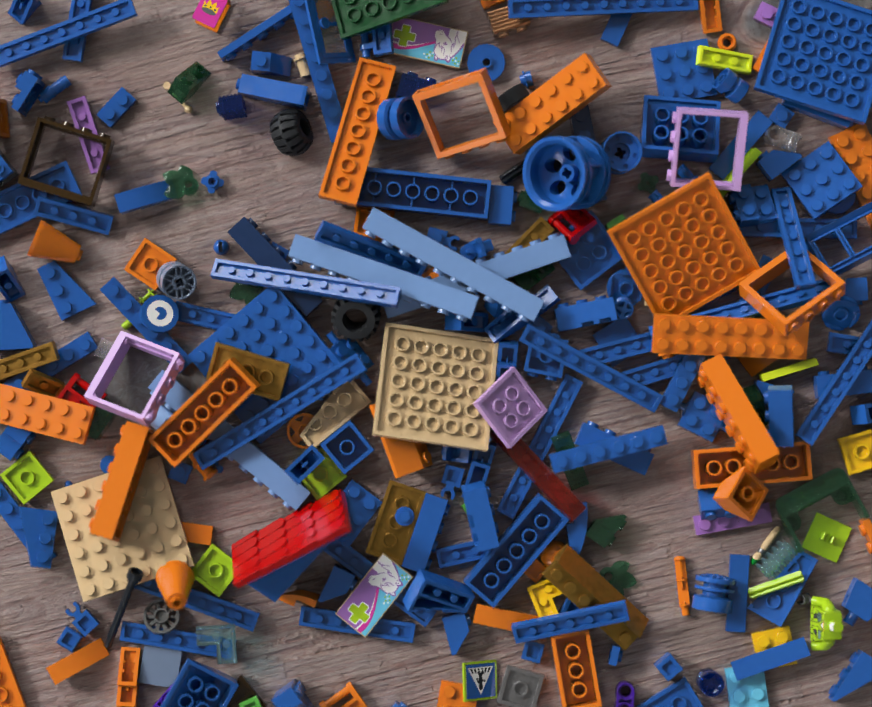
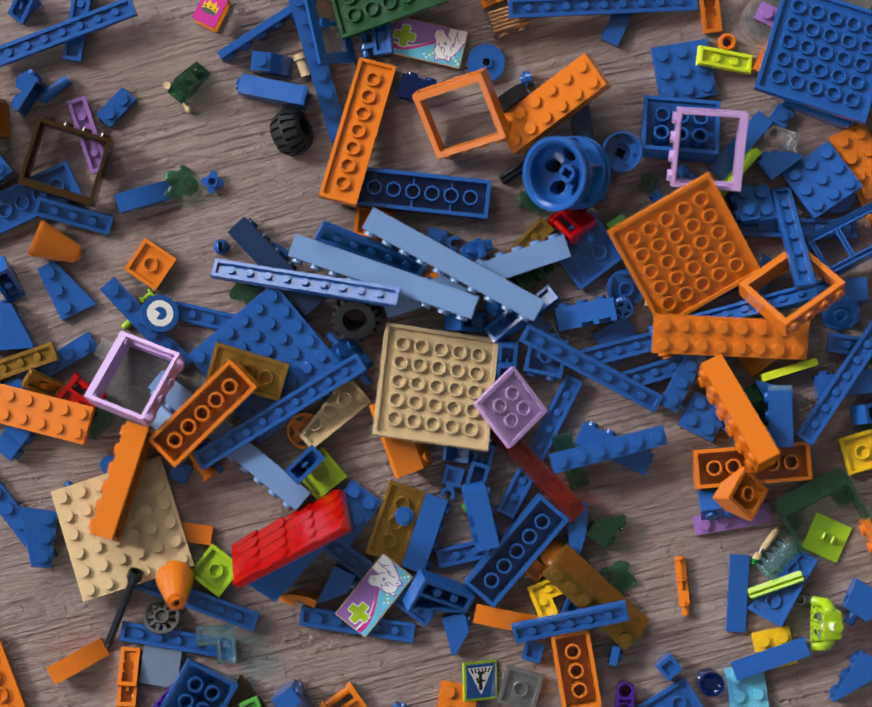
lime plate [0,450,55,505] -> none
blue tile [56,626,83,653] -> none
blue plate [65,601,100,637] -> none
sand blue wheel [156,261,196,300] -> none
clear blue brick [215,93,247,120] -> none
blue brick [320,420,375,474] -> none
blue wheel [377,96,424,141] -> none
blue brick [488,185,517,226] -> none
blue wheel [692,573,736,614] -> none
blue wheel [713,68,749,104] -> none

